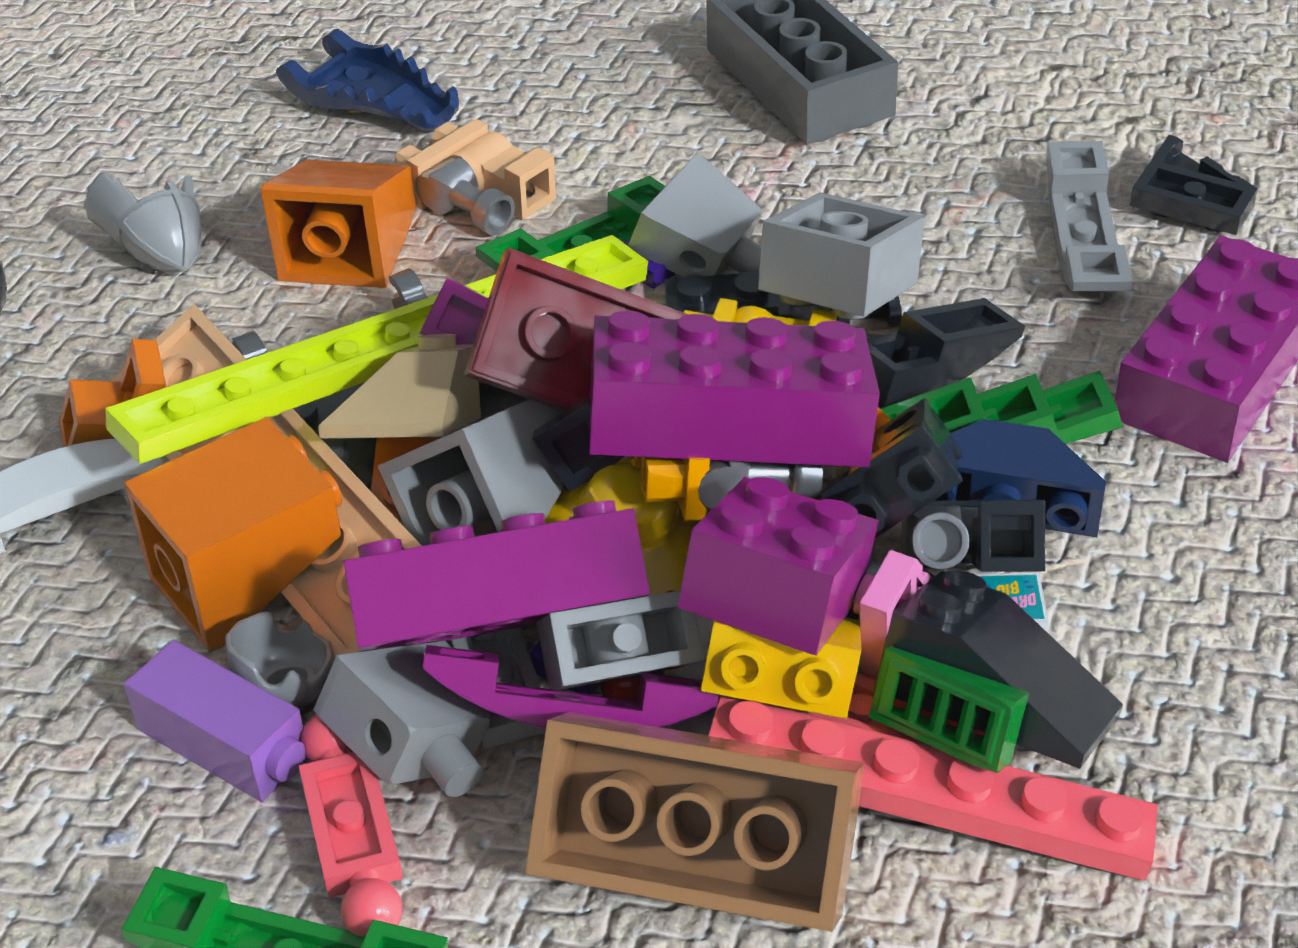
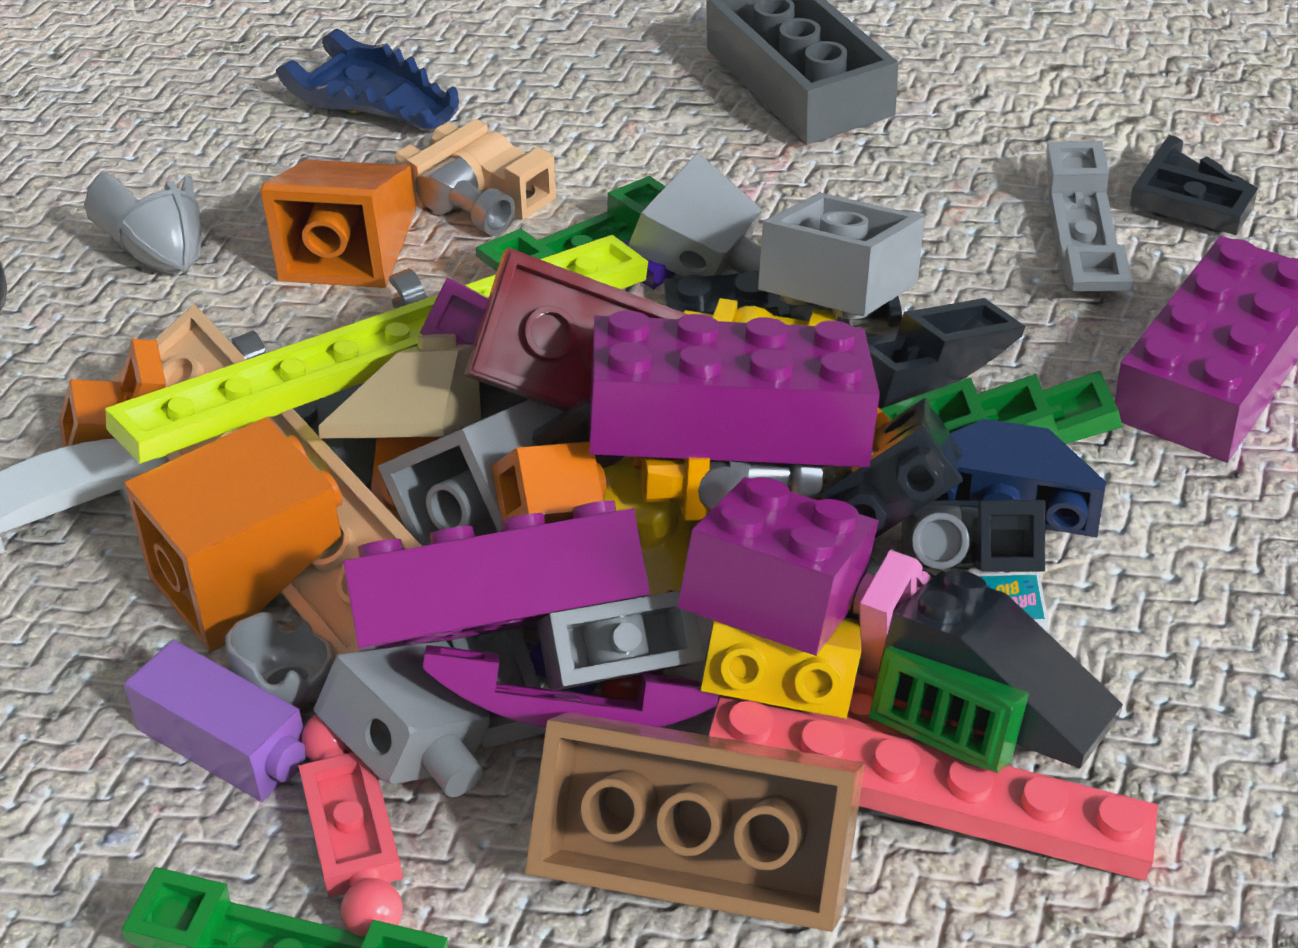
none -> orange brick [491,442,606,524]

